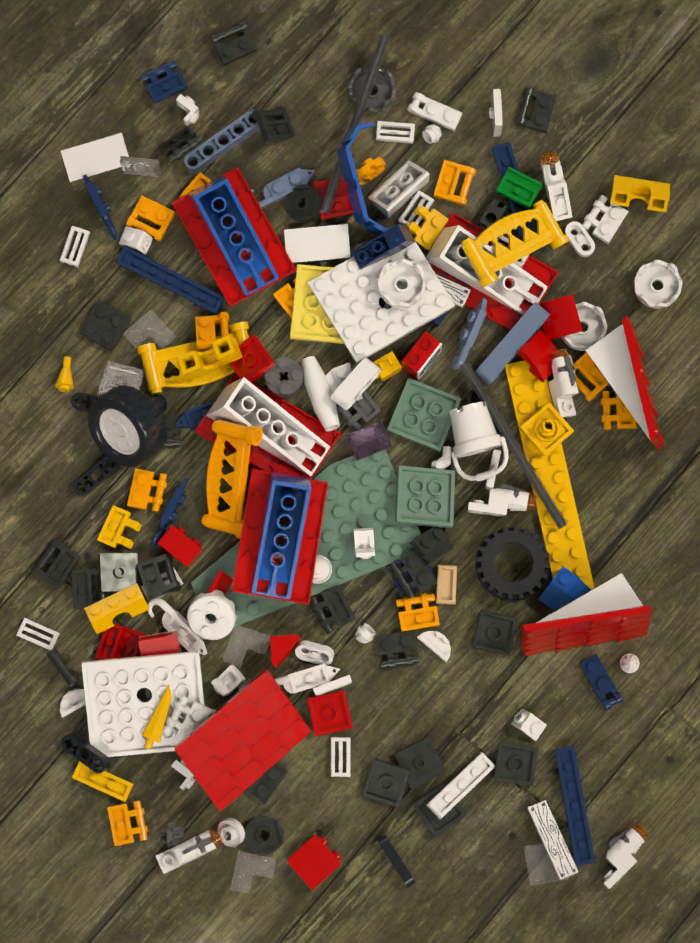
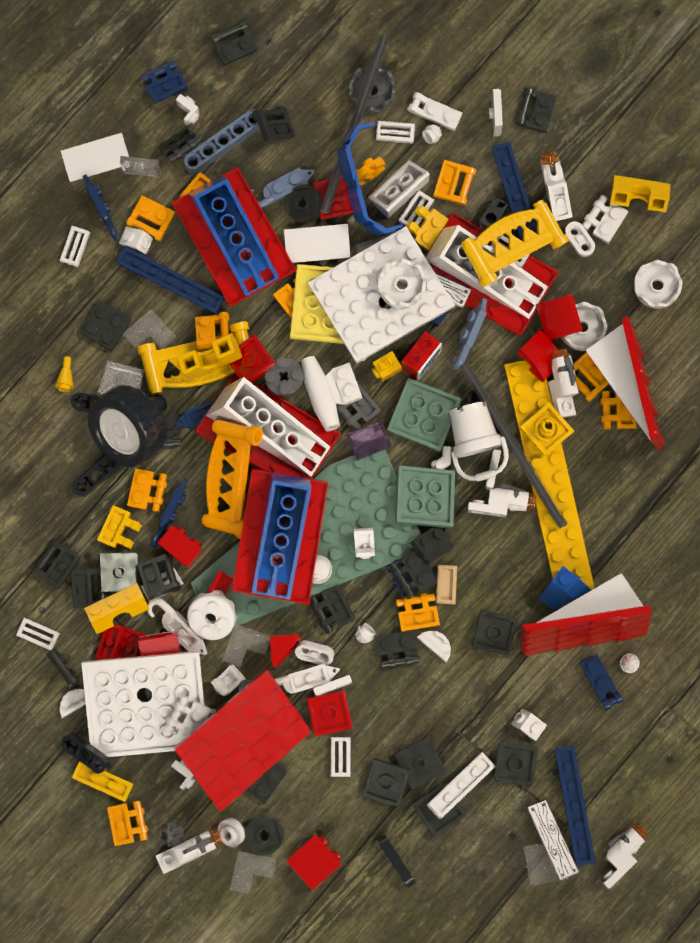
yellow bar [142,685,172,750] -> none
white beam [331,358,381,410] -> none
dark blue slope [352,224,415,269] -> none
sand blue beam [475,302,550,385] -> none
black tyre [475,526,550,602] -> none
green plate [496,167,543,209] -> none

